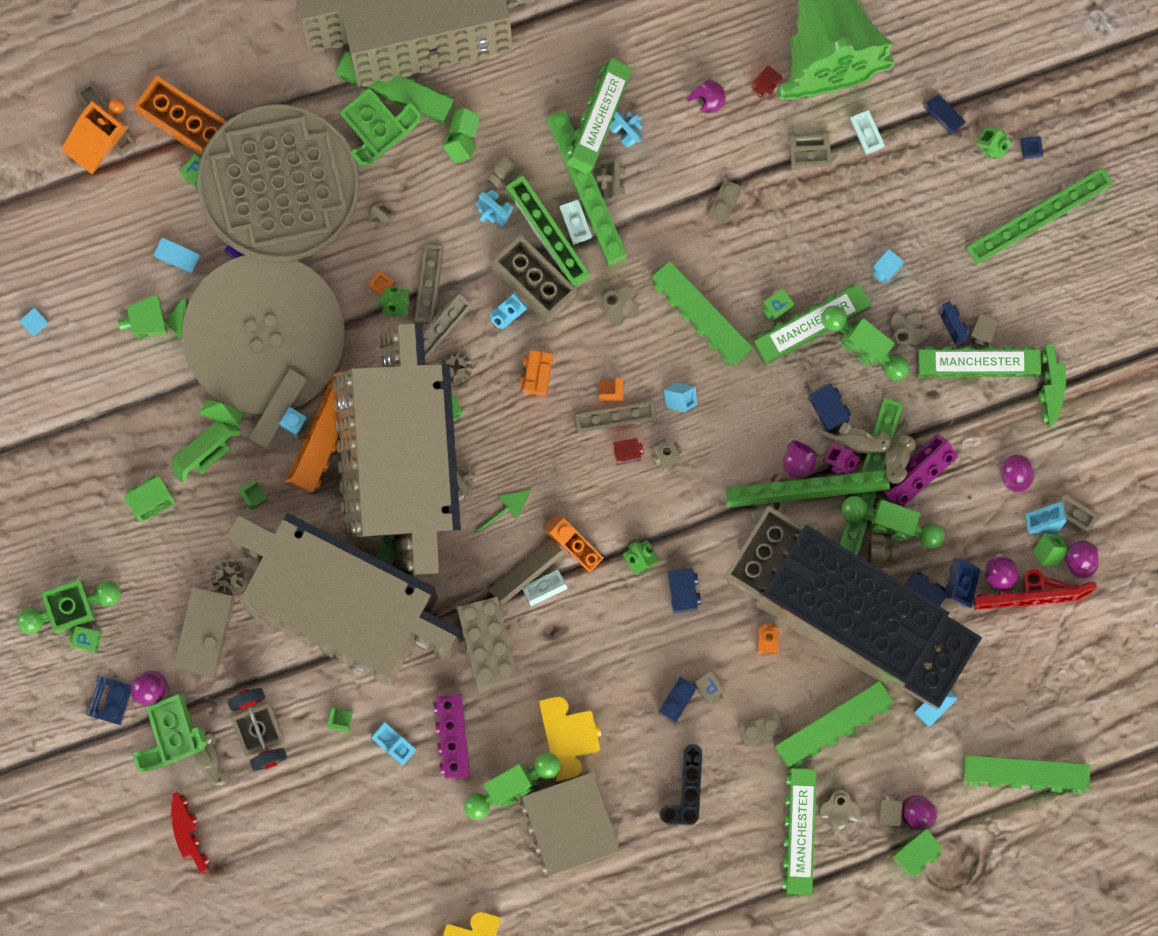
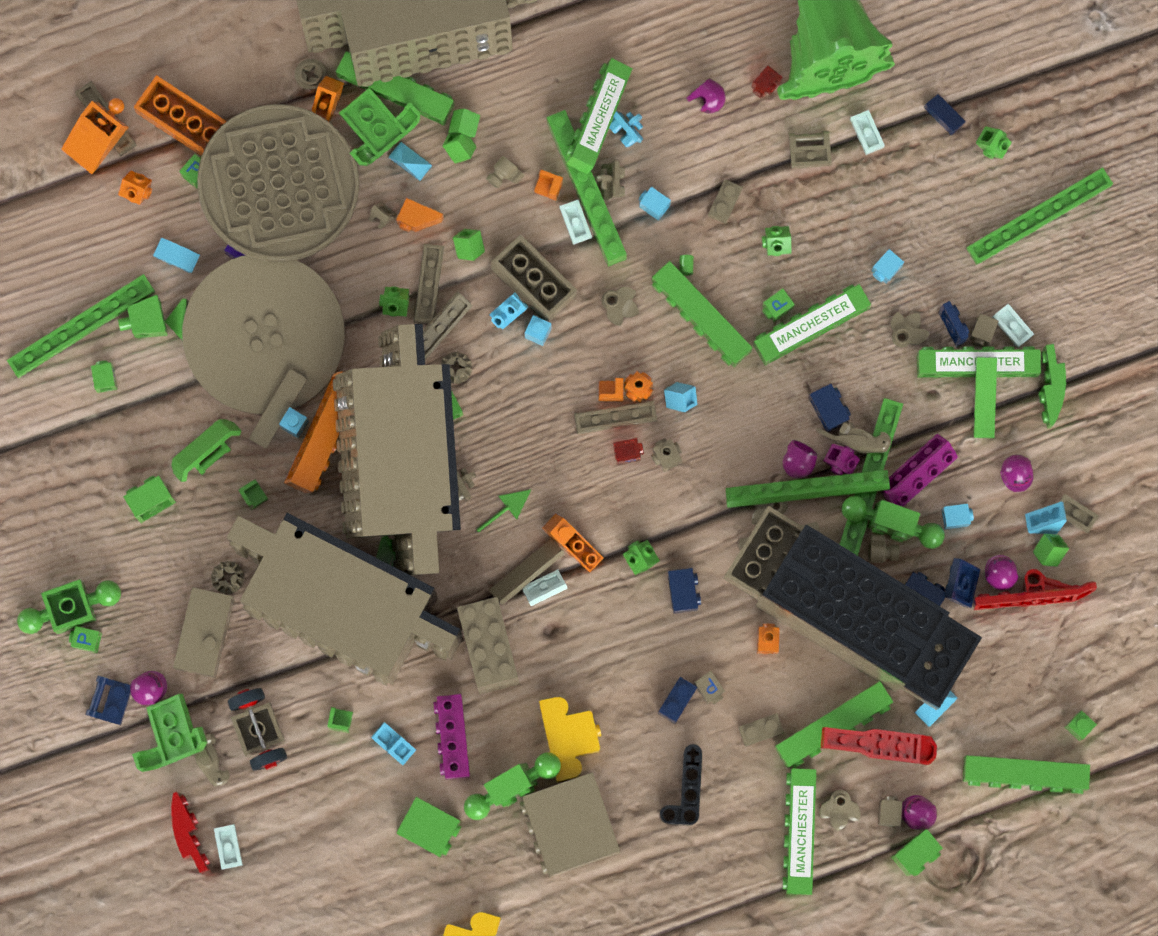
medium azure tile [19,308,49,337] -> none
bright green slope [199,399,245,427] -> none
orange tile [368,270,396,295] -> none
medium azure hips [475,190,513,228] -> none
bright green brick [506,176,589,288] -> none
orange brick [519,350,553,396] -> none
bright green brick [821,305,910,381] -> none
dark tan animal [885,420,916,484] -> none
dark blue tile [1020,136,1043,159] -> none
magenta helmet [1066,540,1099,578] -> none
none -> bright green plate [7,274,155,378]
none -> bright green brick [91,361,118,393]
none -> orange brick [118,170,152,205]
none -> light aqua plate [214,824,243,870]
none -> dark tan gear [295,59,327,91]
none -> orange slope [312,76,344,122]
none -> medium azure slope [389,142,432,181]
none -> orange slope [396,198,444,232]
none -> bright green panel [396,797,462,858]
none -> bright green panel [453,229,485,261]
none -> medium azure brick [525,315,552,346]
none -> orange panel [534,170,563,201]
none -> orange brick [624,371,654,403]
none -> medium azure brick [639,187,671,221]
none -> bright green hinge [679,255,694,276]
none -> bright green brick [762,226,792,256]
none -> red piece [821,727,937,765]
none -> medium azure brick [942,504,974,530]
none -> bright green tile [973,357,997,438]
none -> light aqua plate [992,304,1034,348]
none -> bright green brick [1064,710,1097,741]

